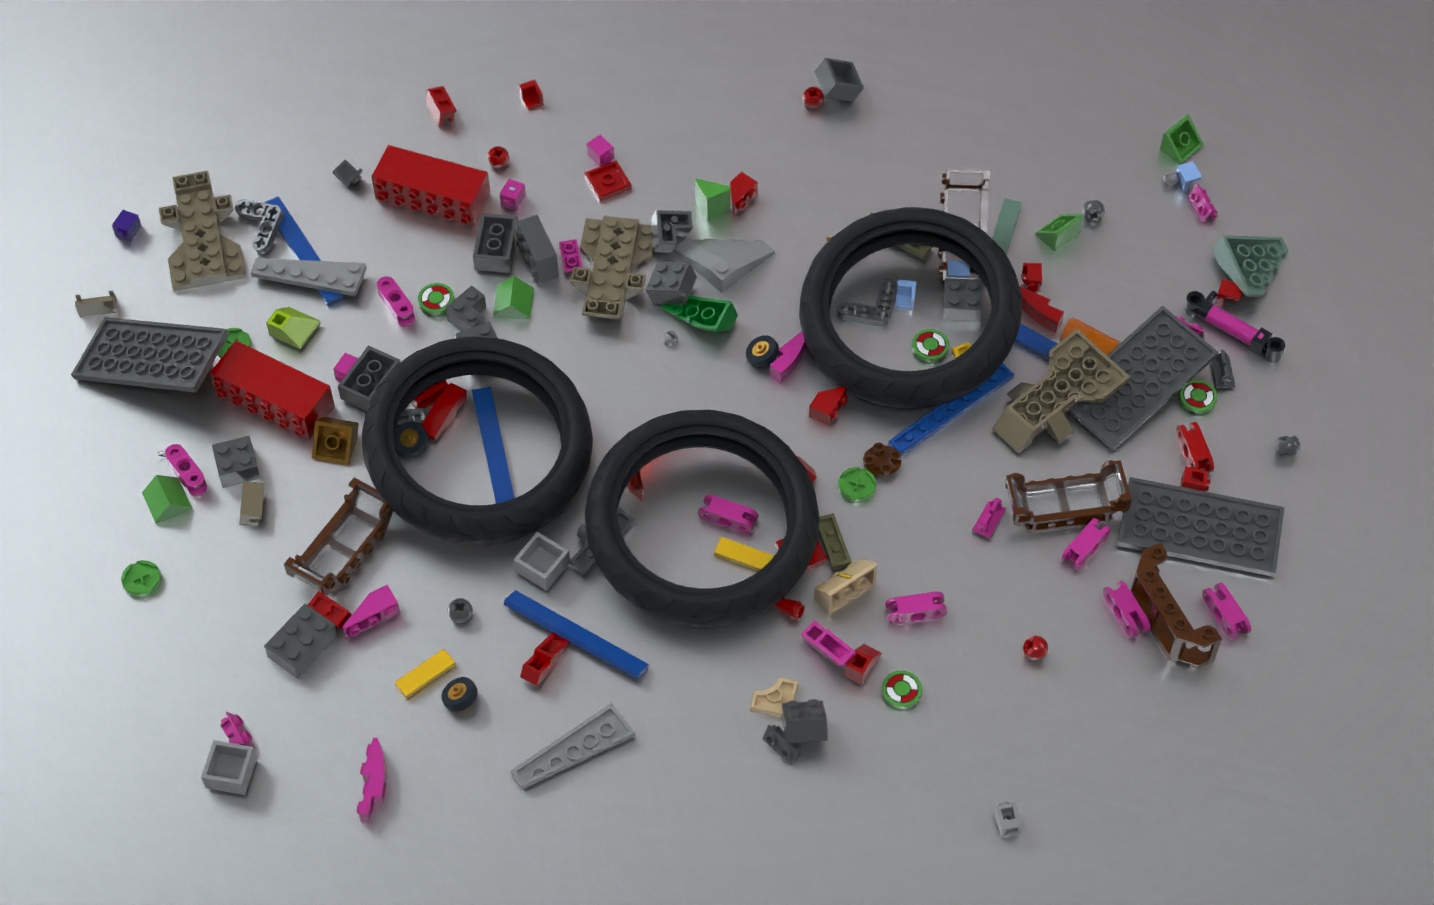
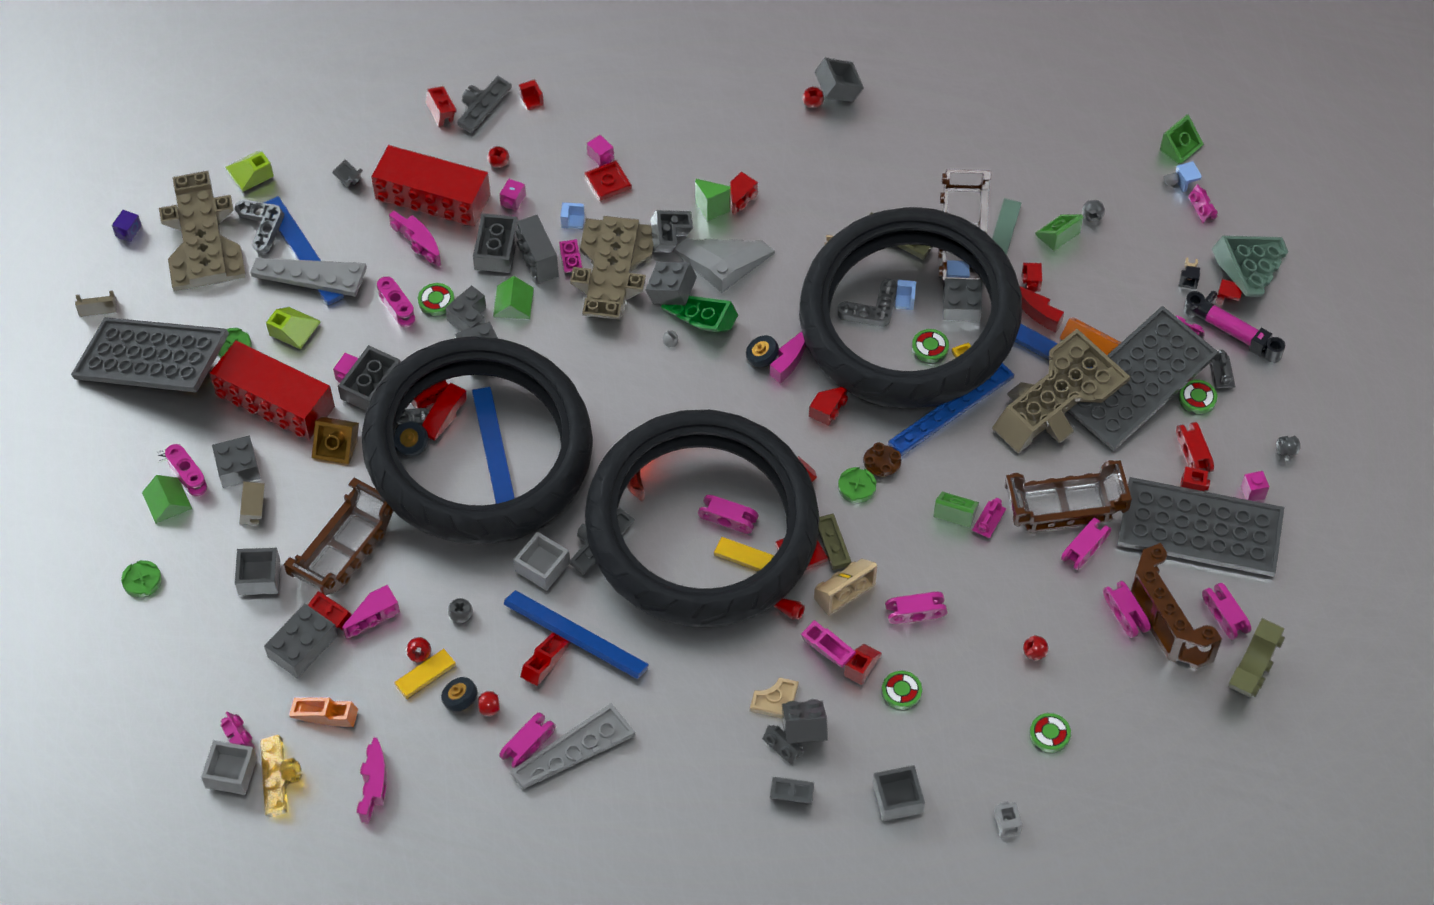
none -> lime slope [225,151,274,192]
none -> dark grey piece [235,548,280,595]
none -> clear yellow plate [260,735,302,818]
none -> orange slope [289,697,358,727]
none -> dark pink slope [389,211,441,267]
none -> red piece [406,637,431,663]
none -> dark grey plate [457,76,512,134]
none -> red piece [478,691,499,717]
none -> dark pink piece [499,712,556,768]
none -> light blue panel [560,202,585,229]
none -> dark grey hinge [770,777,814,804]
none -> dark grey piece [873,765,925,821]
none -> bright green slope [933,491,979,528]
none -> tile [1030,713,1071,753]
none -> black piece [1179,257,1200,289]
none -> olive brick [1228,618,1285,698]
none -> dark pink brick [1240,471,1269,501]

